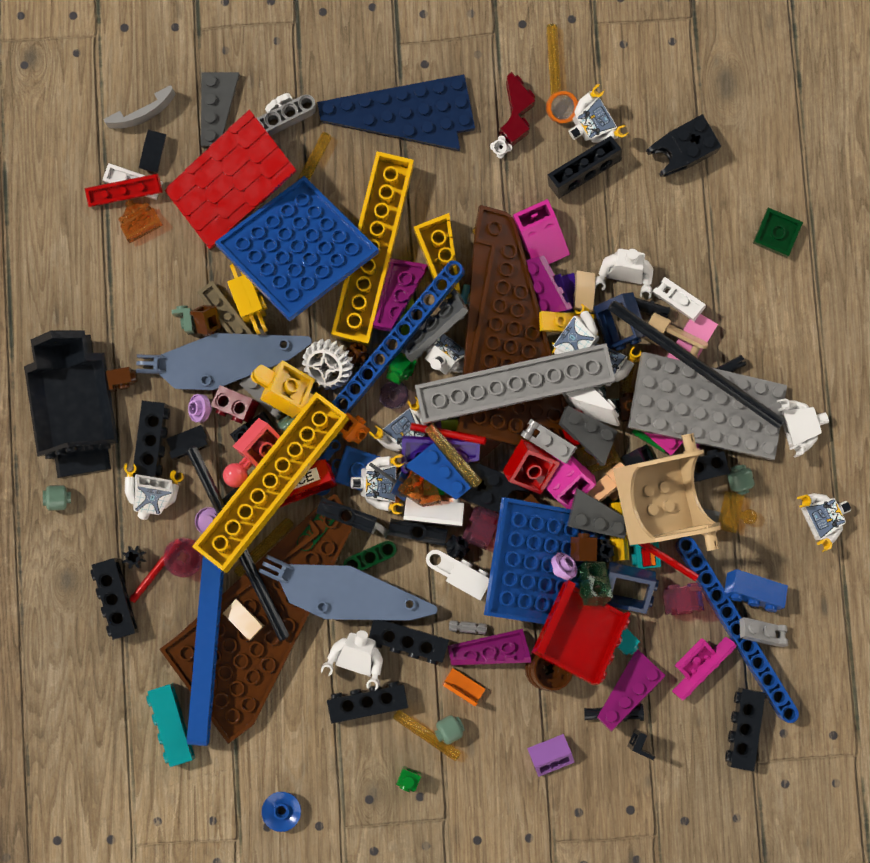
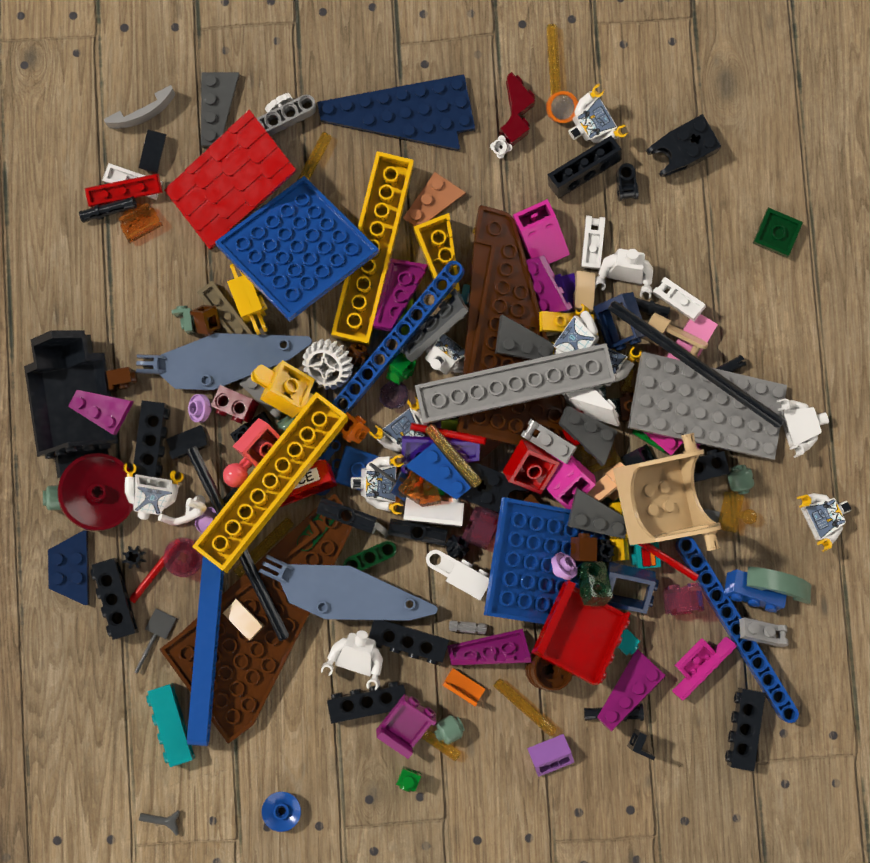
none -> dark blue wing [48,530,89,605]
none -> dark red dish [57,453,133,531]
none -> magenta wing [68,390,134,435]
none -> black pin [79,196,137,223]
none -> dark grey piece [135,609,177,673]
none -> dark grey piece [139,810,180,836]
none -> white piece [158,495,206,526]
none -> magenta panel [376,694,437,759]
none -> nougat wing [403,172,466,226]
none -> clear yellow axle [493,679,557,736]
none -> dark grey wing [495,315,554,360]
none -> white plate [581,215,605,270]
none -> black piece [616,163,639,201]
none -> sand green slope [746,566,811,604]

